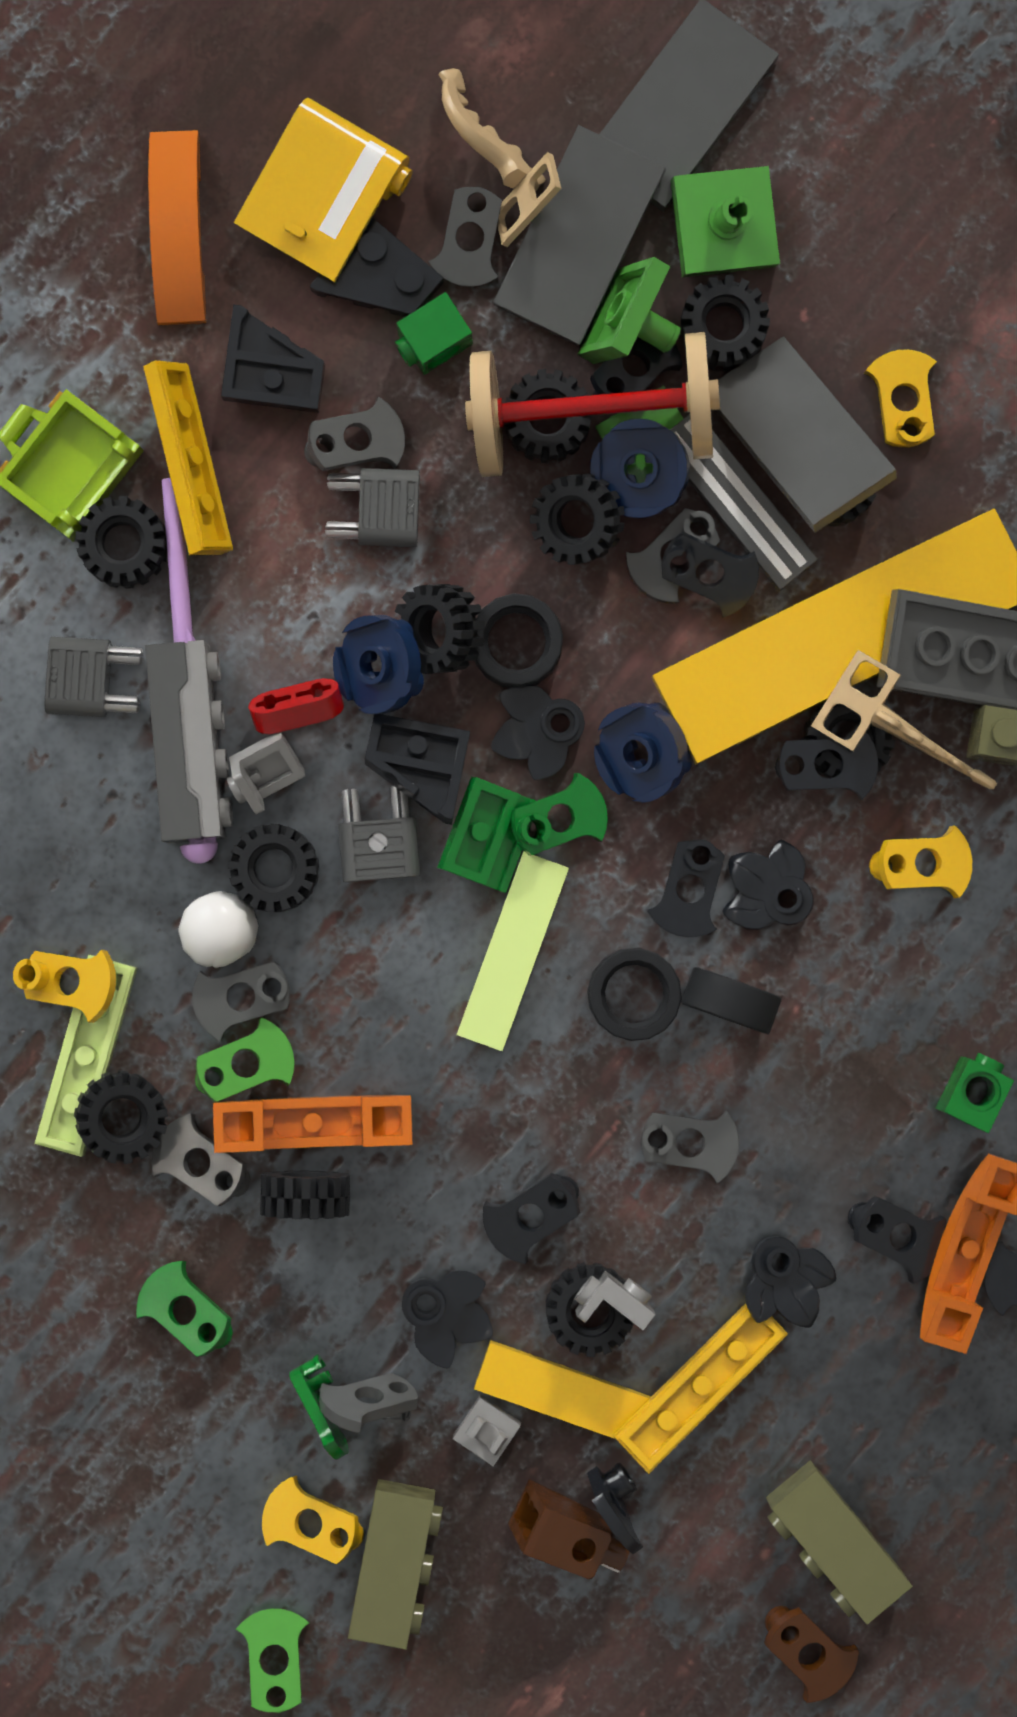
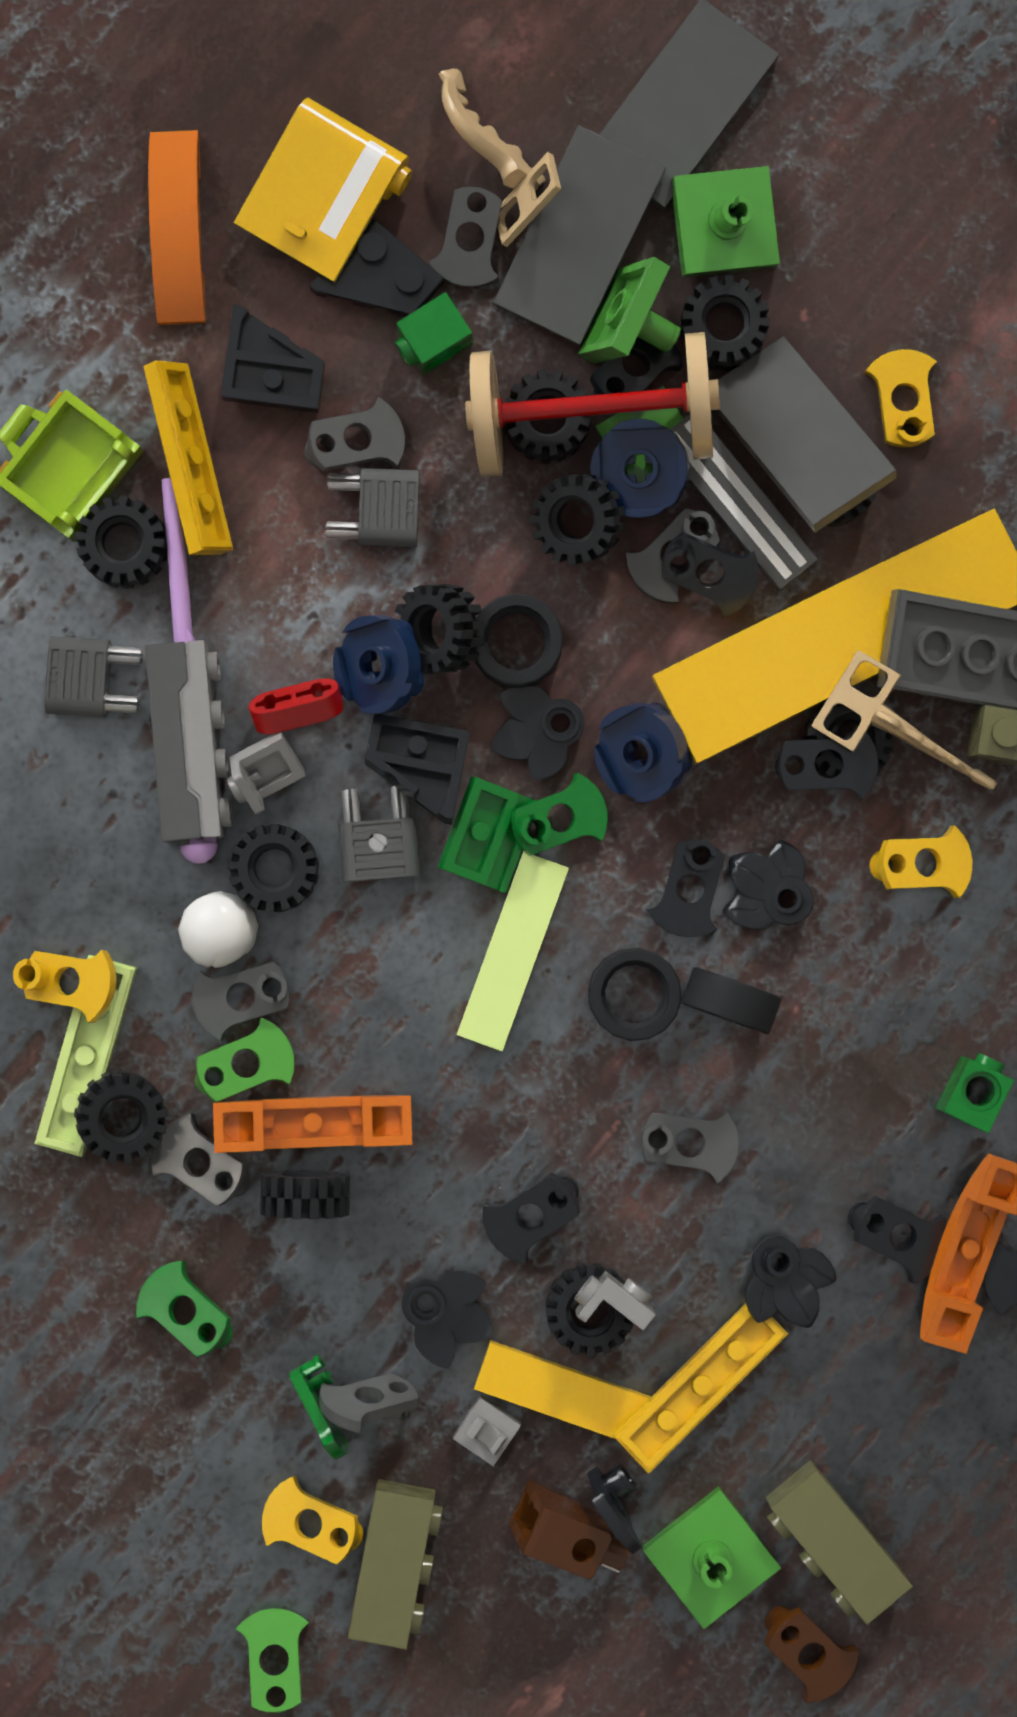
none -> bright green tile [642,1486,781,1629]

